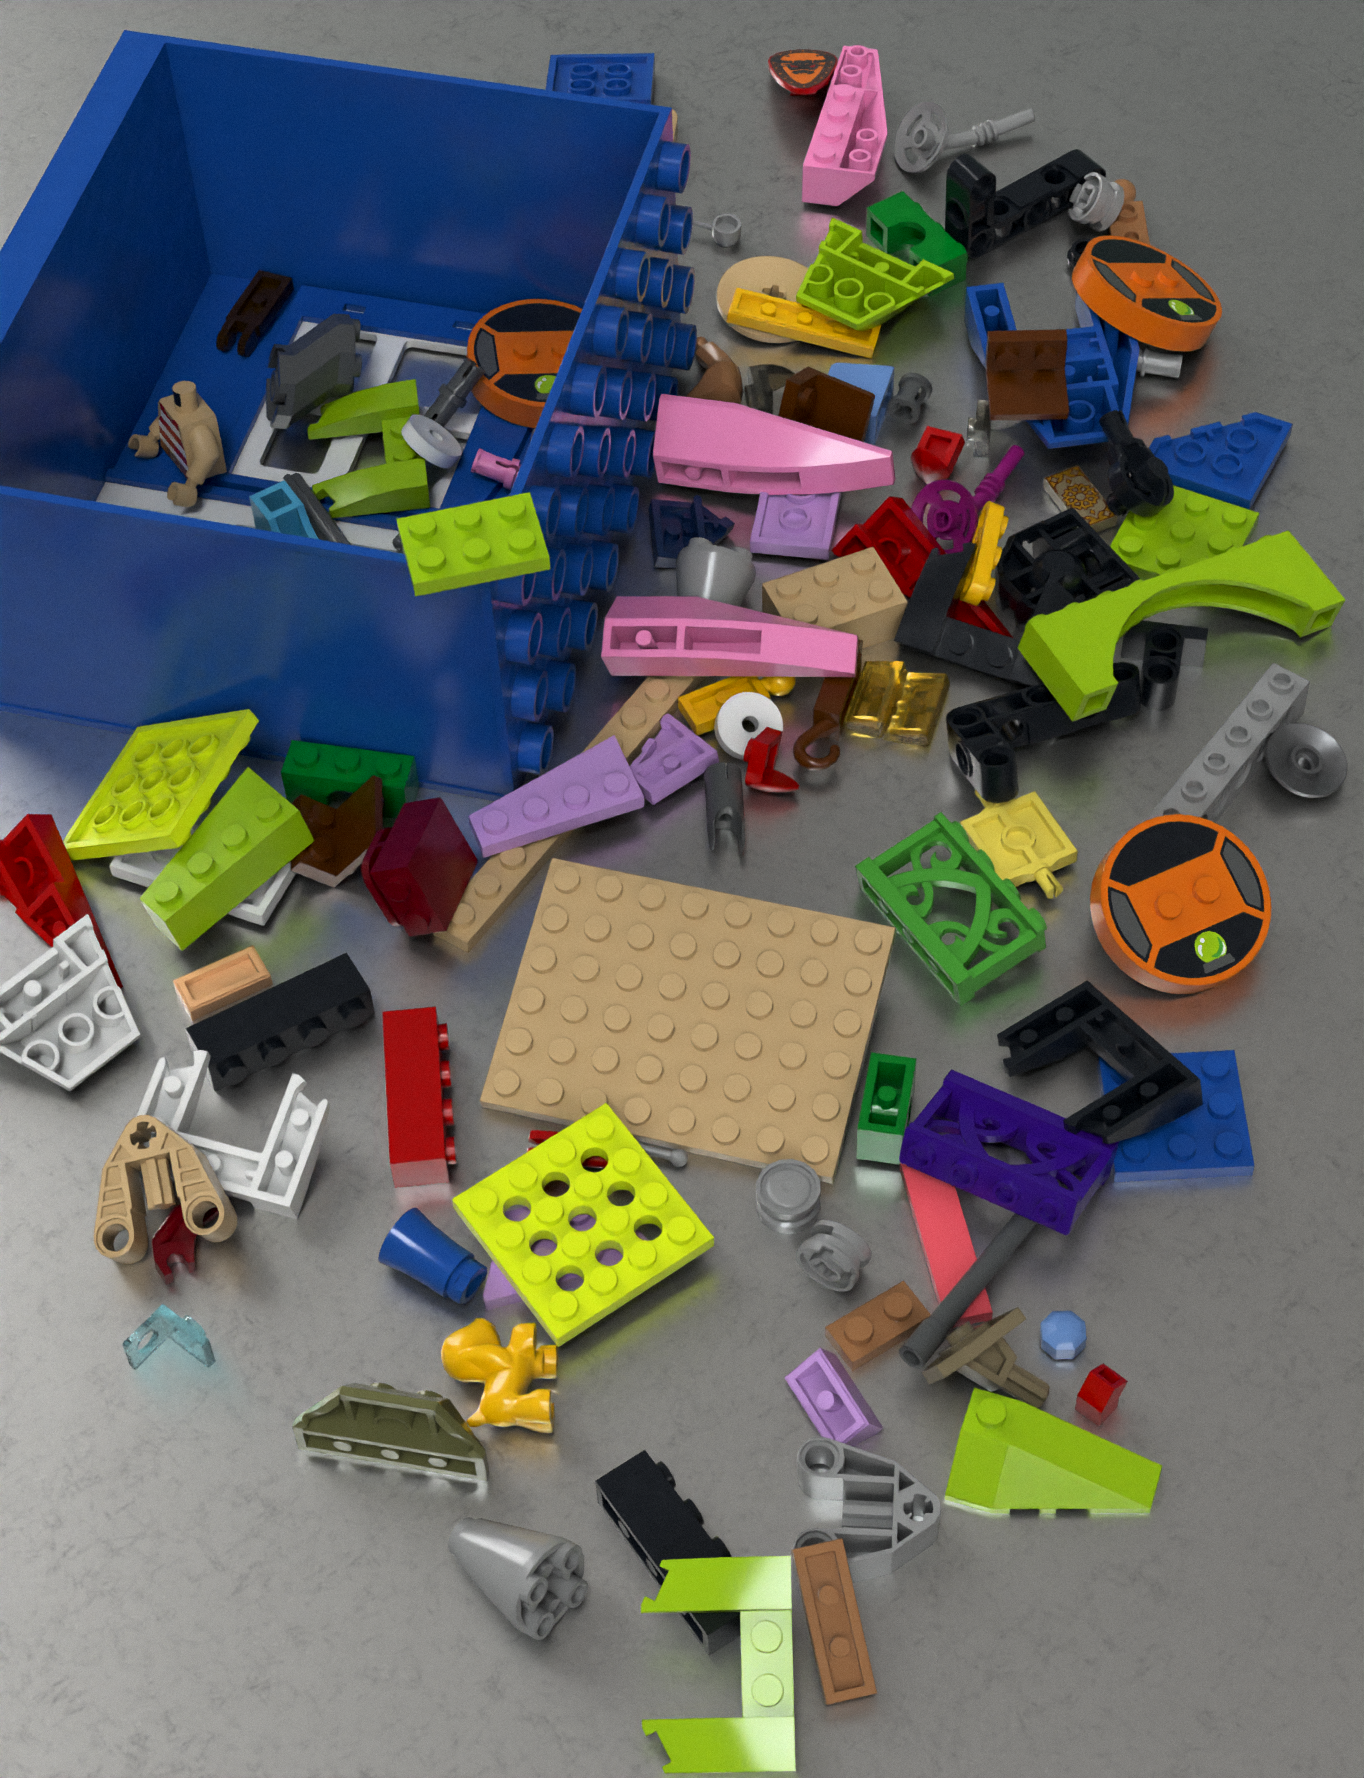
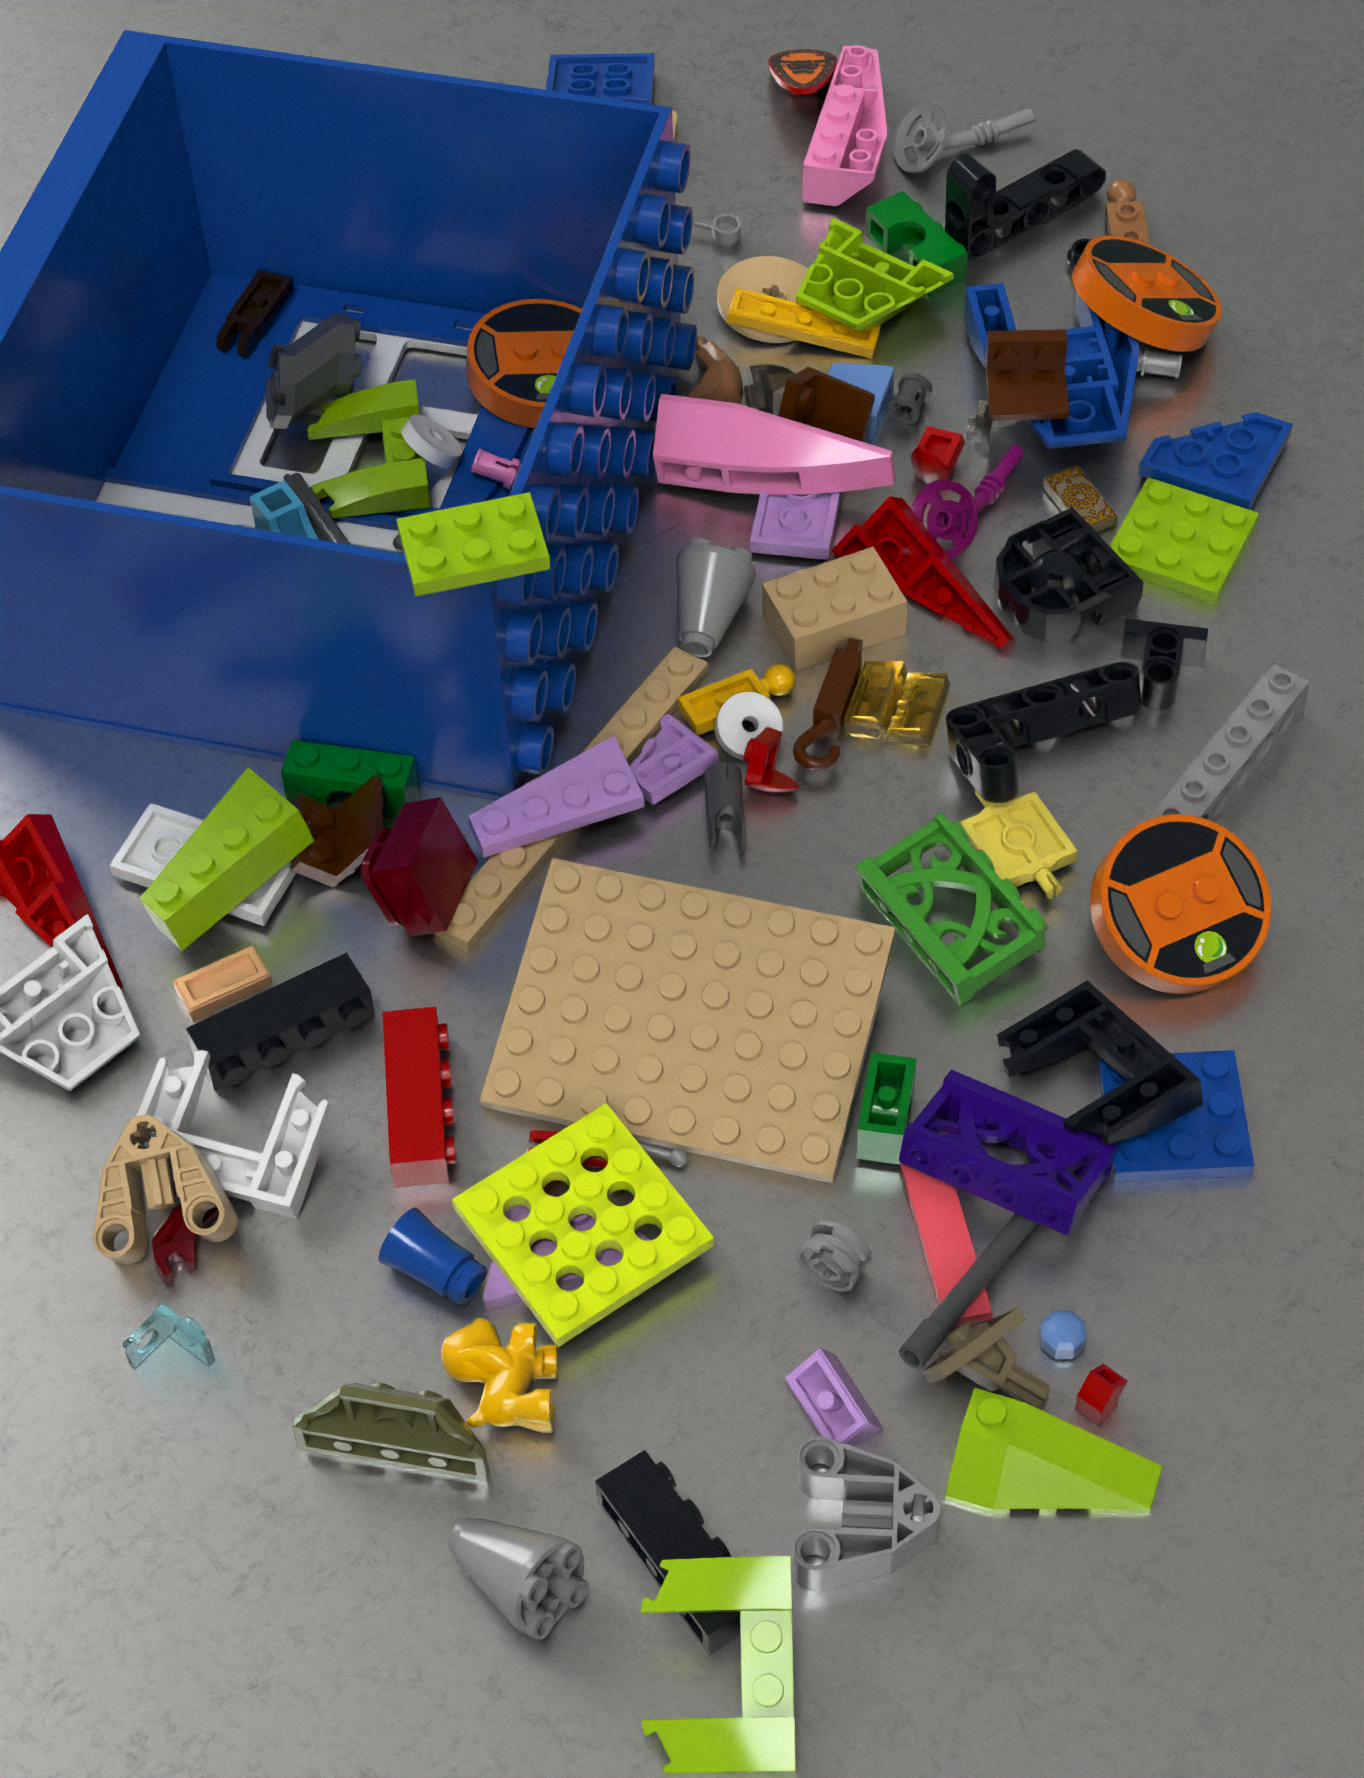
neon yellow piece [63,709,259,861] -> none
tan torso [128,381,227,507] -> none
dark grey pin [424,357,486,427] -> none
bright pink wedge [601,596,858,677] -> none
dark blue slope [648,495,735,568] -> none
light grey wheel [756,1159,821,1234] -> none
medium nougat plate [791,1538,877,1705] -> none
medium nougat plate [825,1280,931,1372] -> none
black wedge [894,542,1087,688] -> none
yellow plate [960,501,1009,606] -> none
lime arch [1017,530,1345,722] -> none
light grey wheel [1068,172,1124,232] -> none
black pin [1099,410,1174,517] -> none
flat silver dish [1265,723,1347,798] -> none

